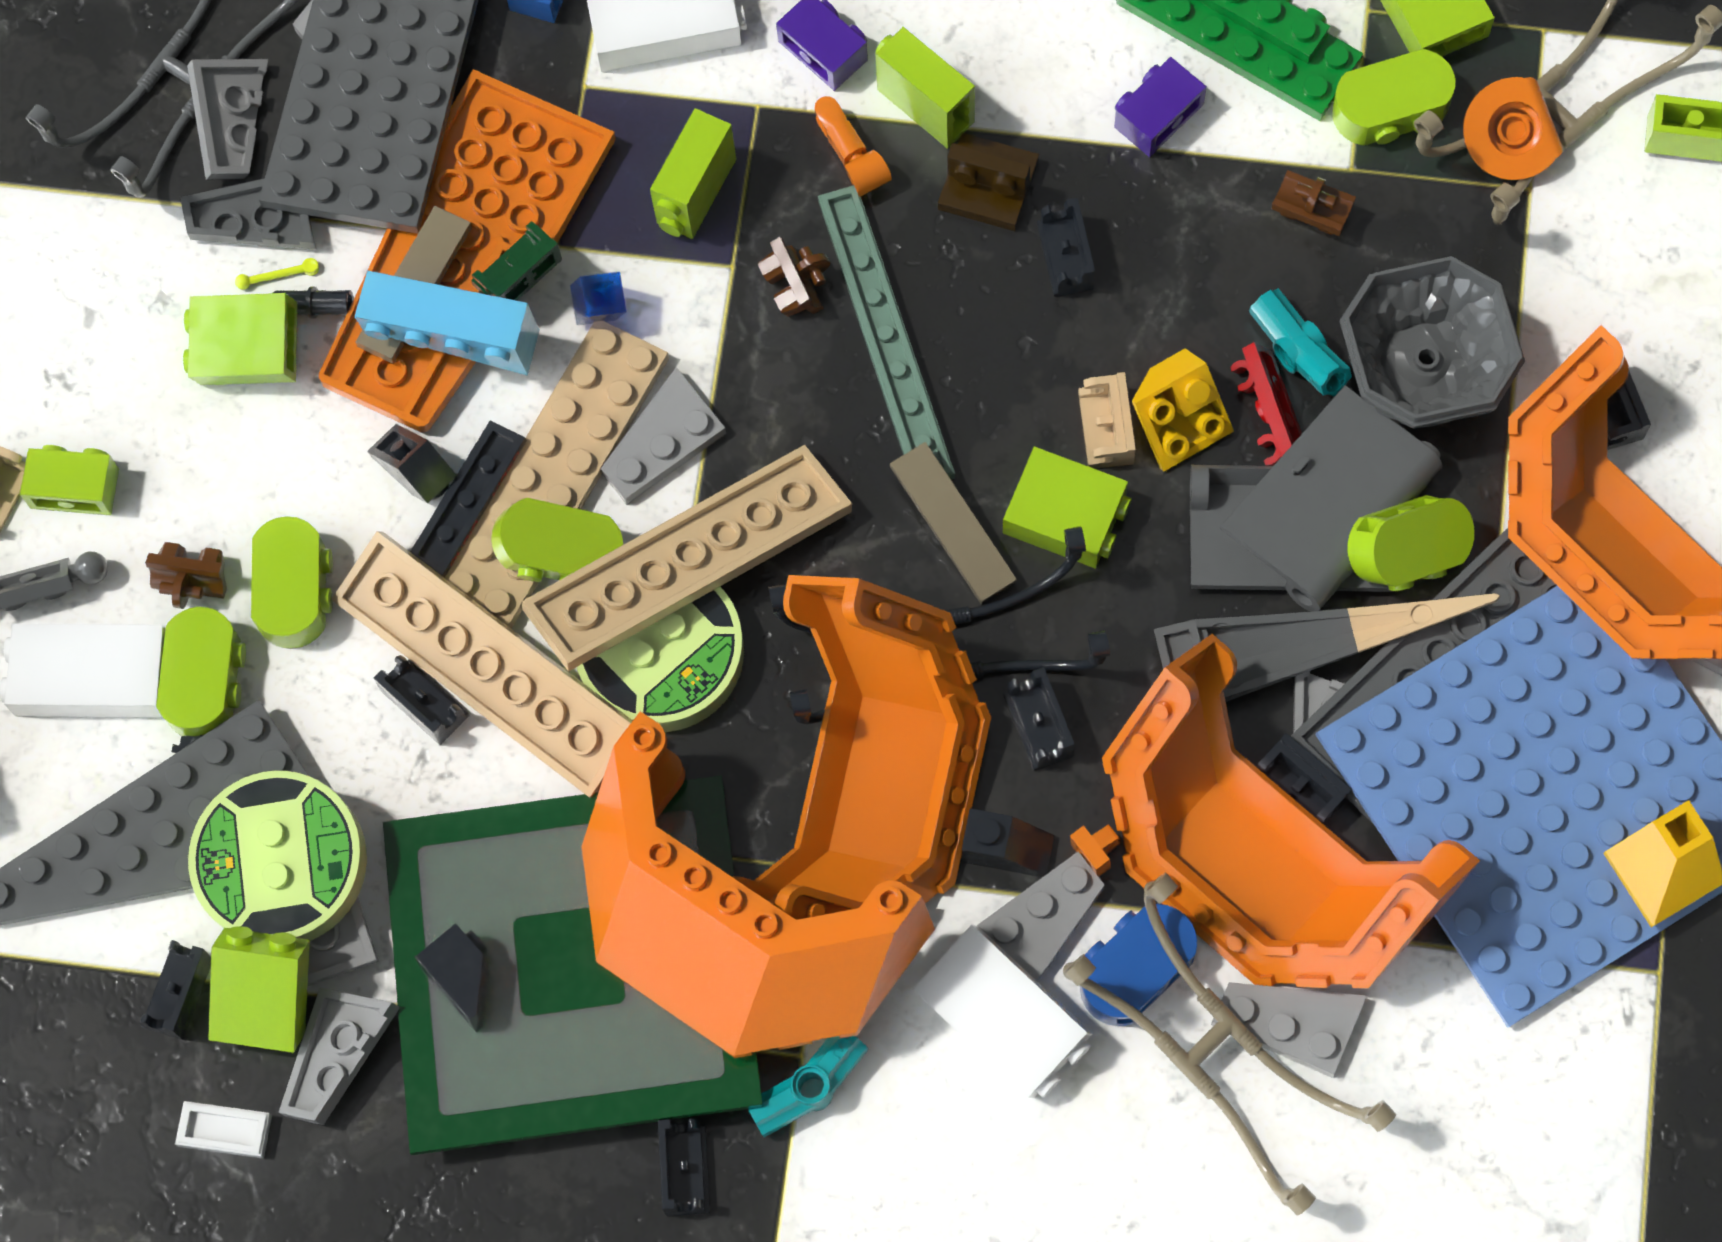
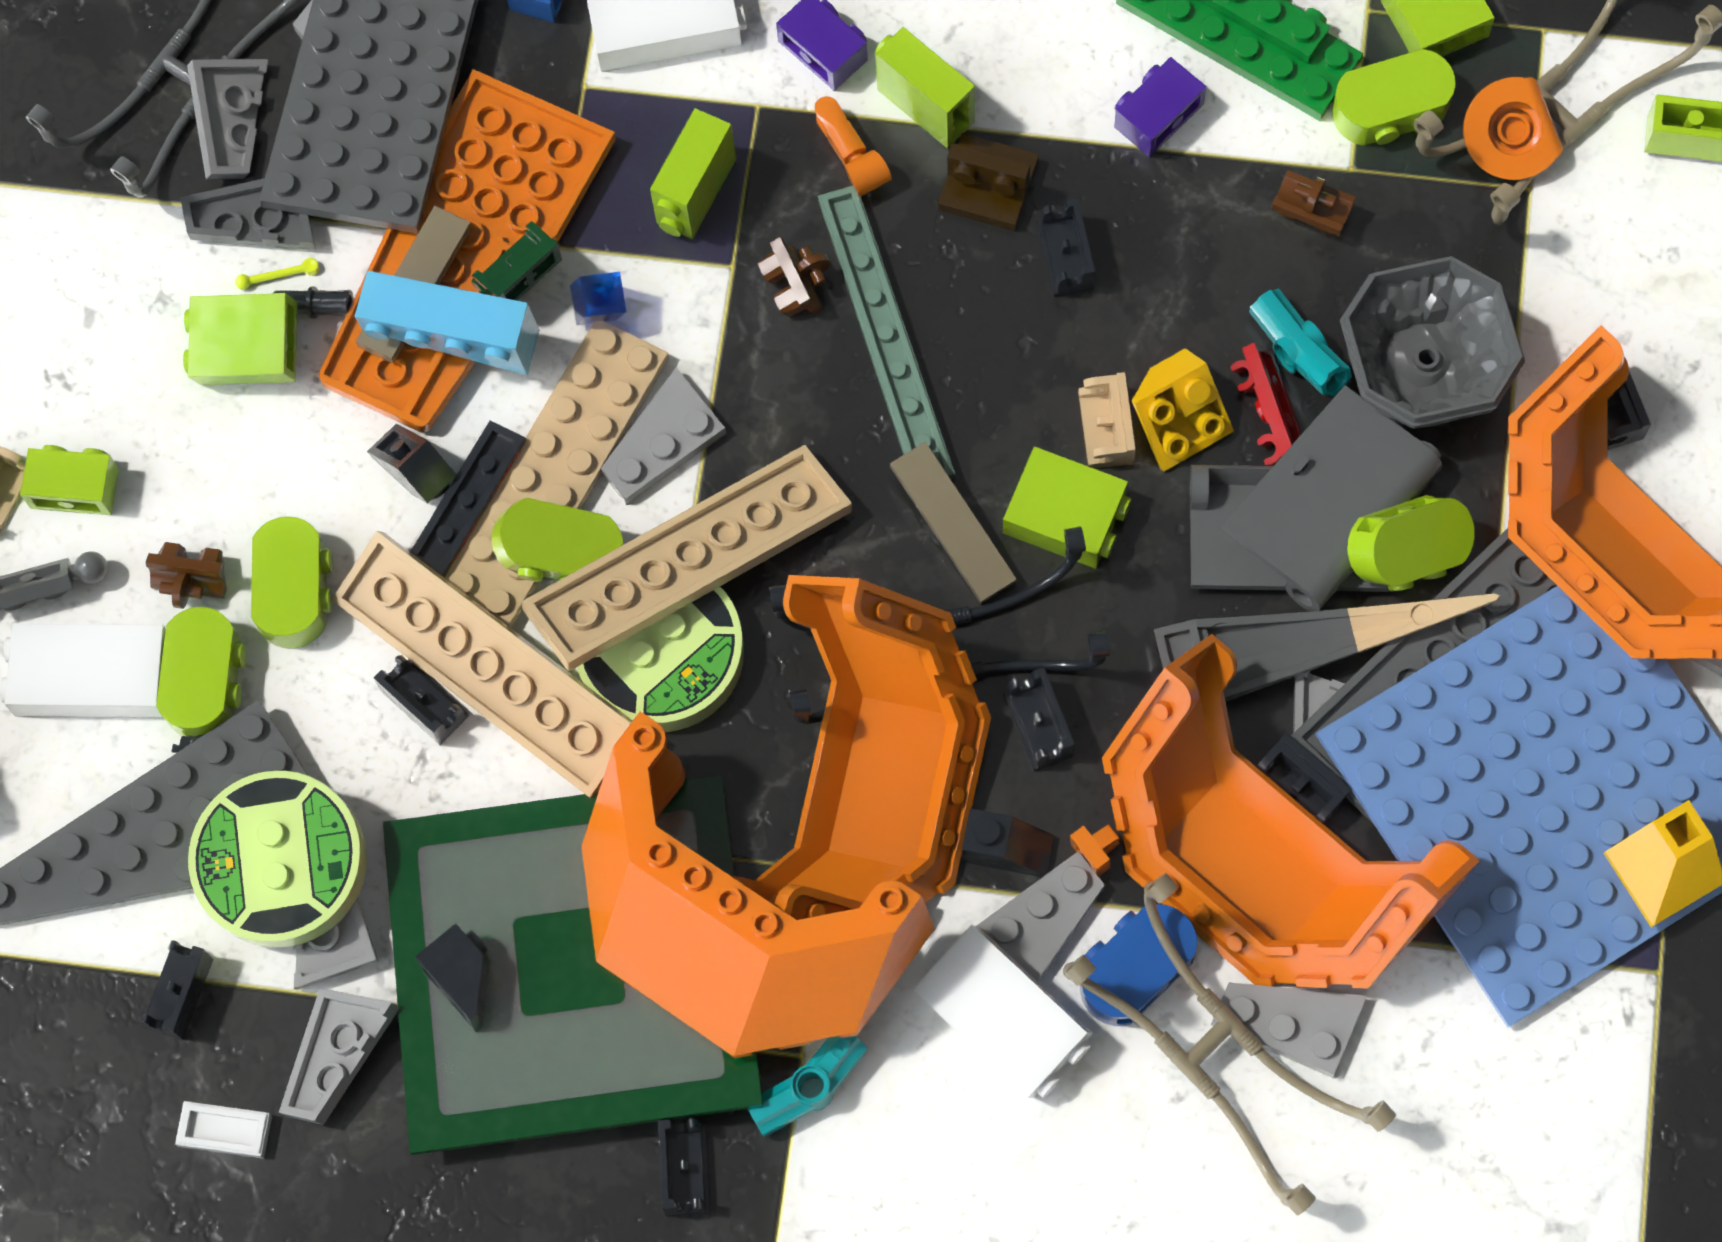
lime brick [208,926,310,1053] -> none

